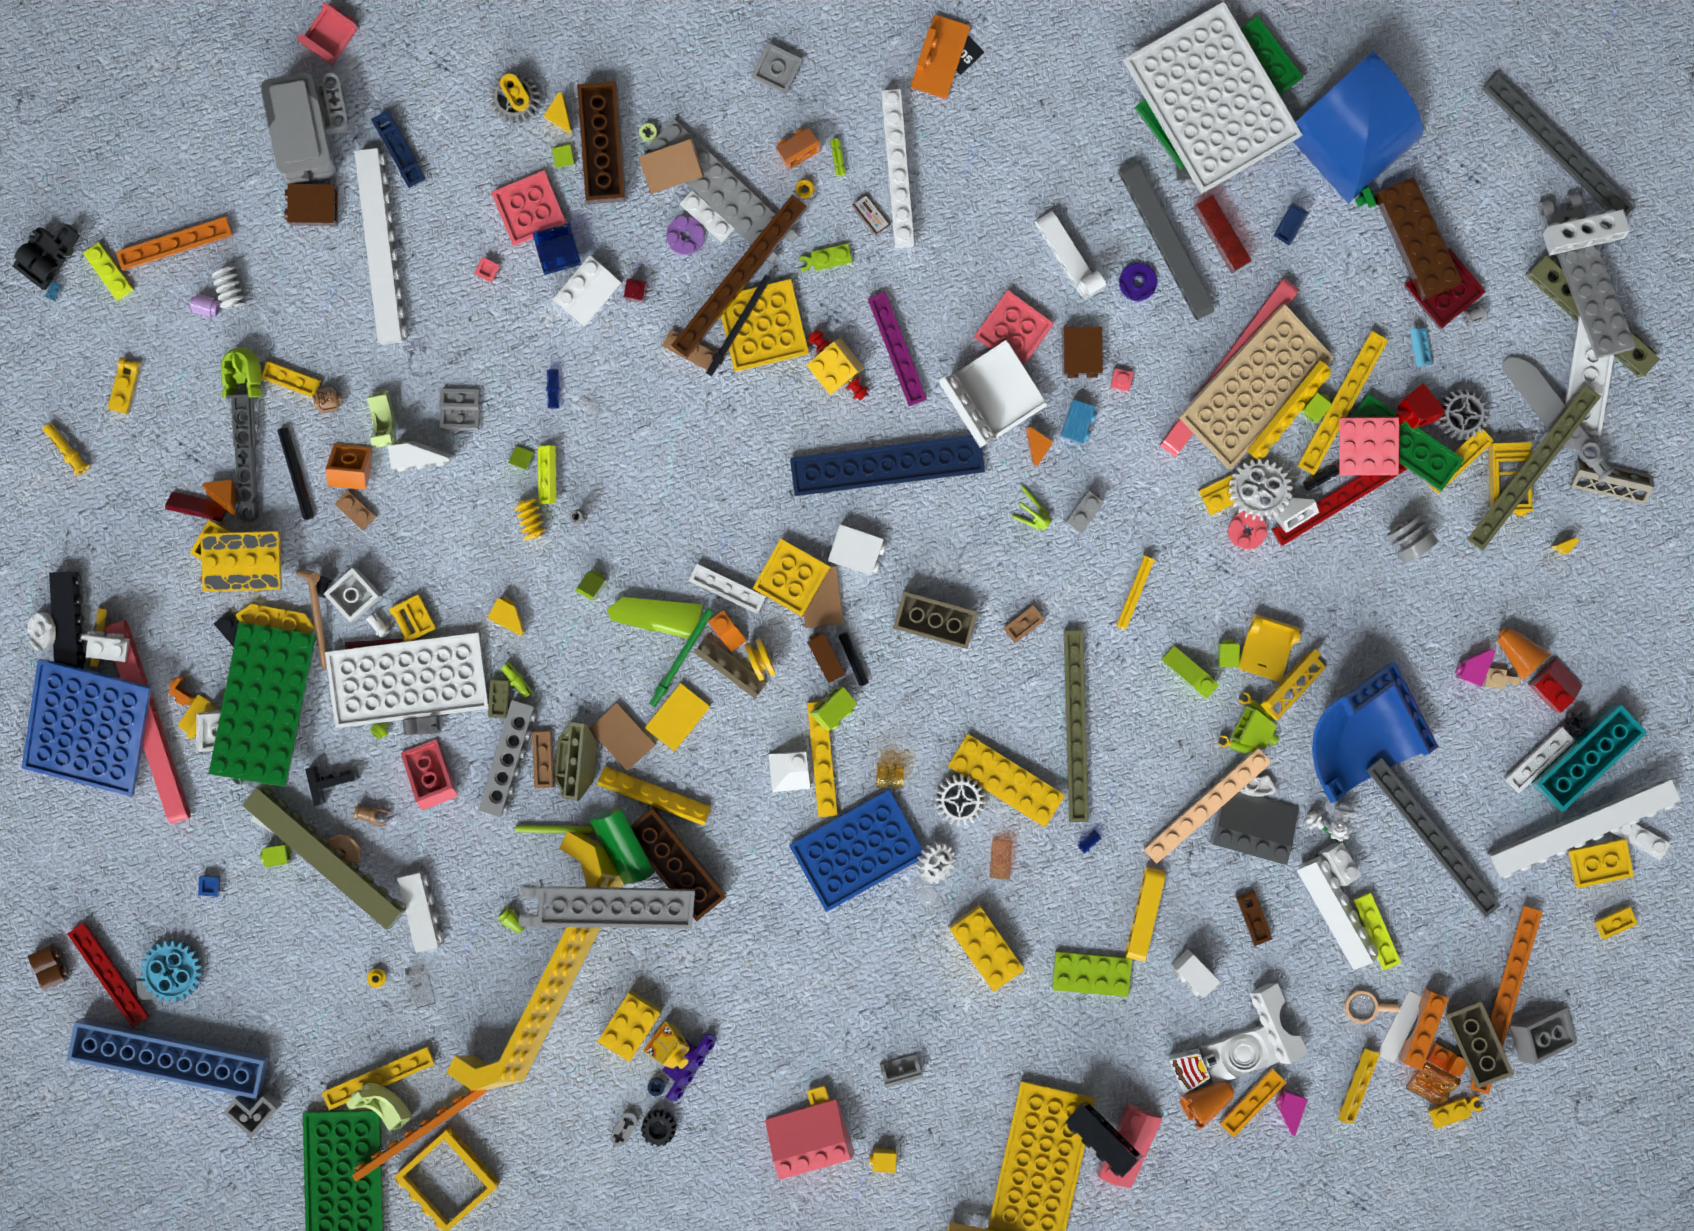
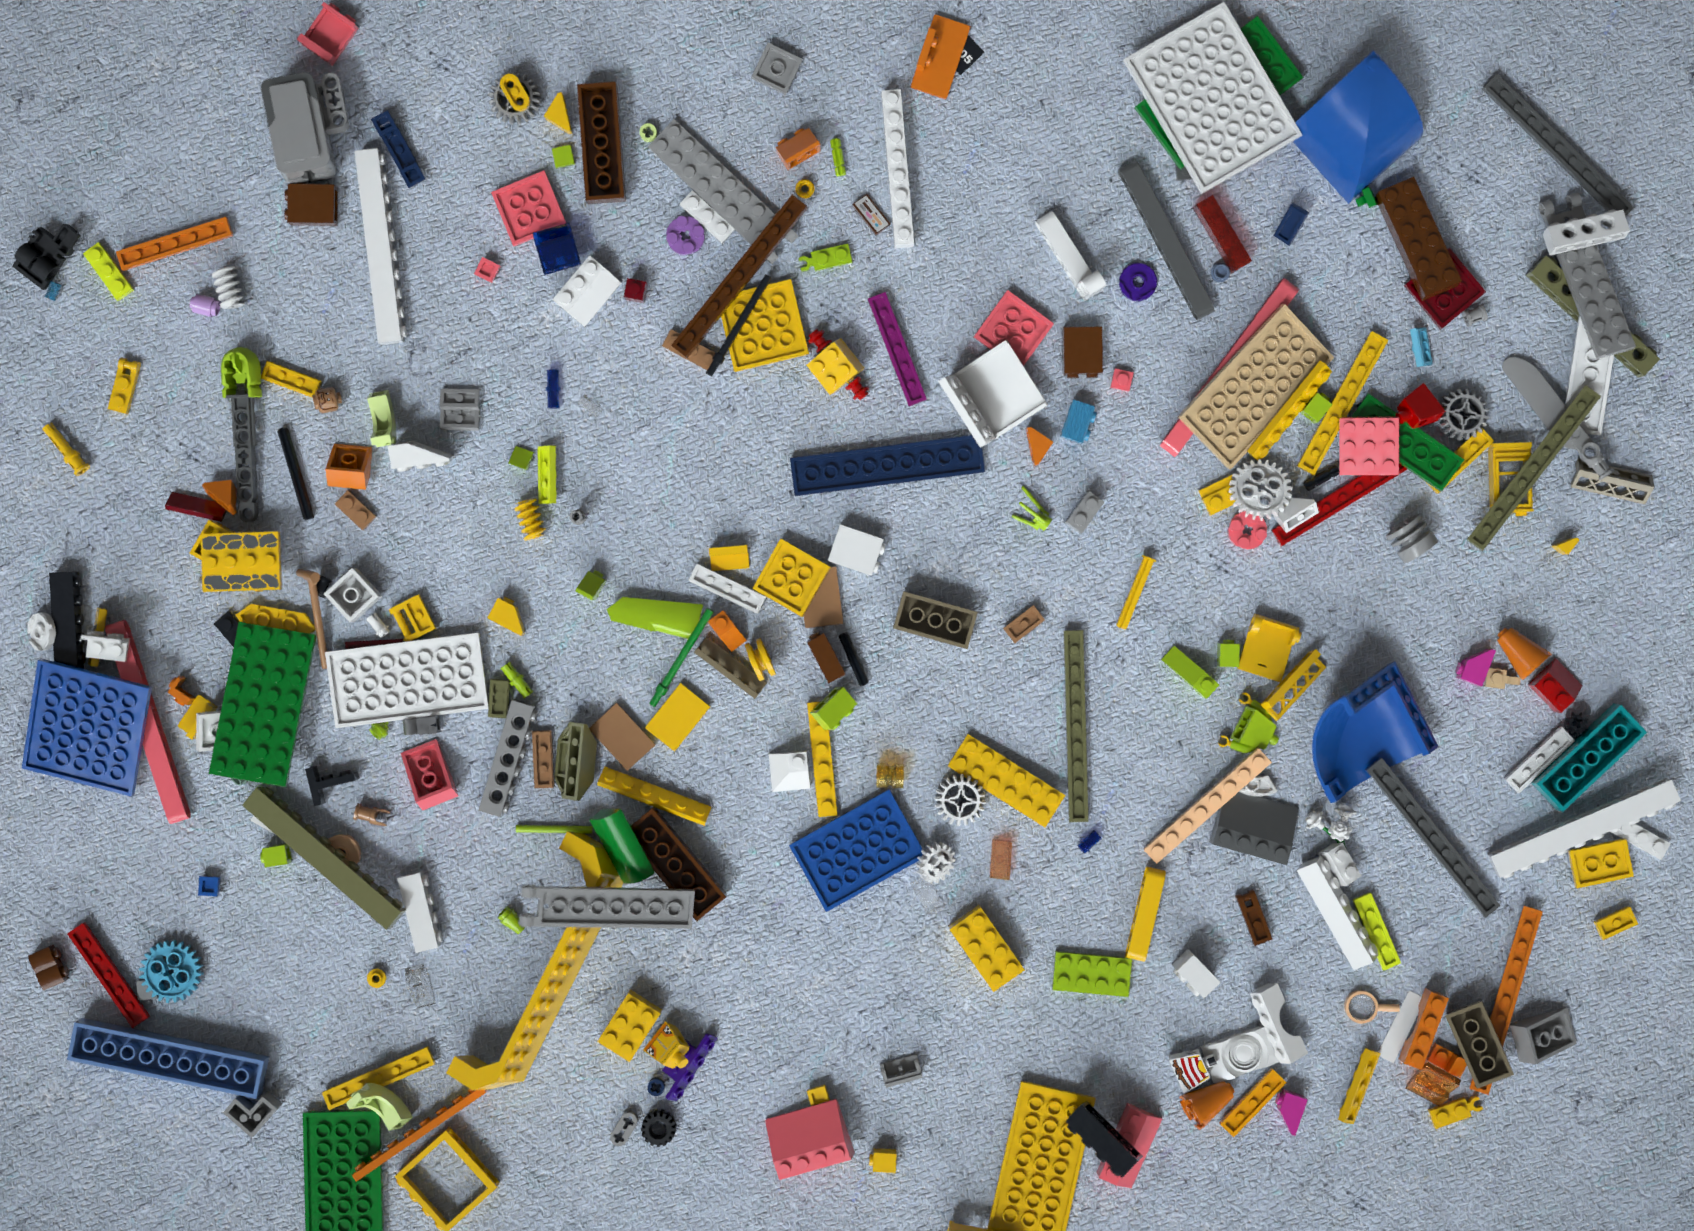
medium nougat tile [638,139,704,194] -> none
none -> yellow panel [709,545,750,571]
none -> sand blue plate [1211,263,1230,283]

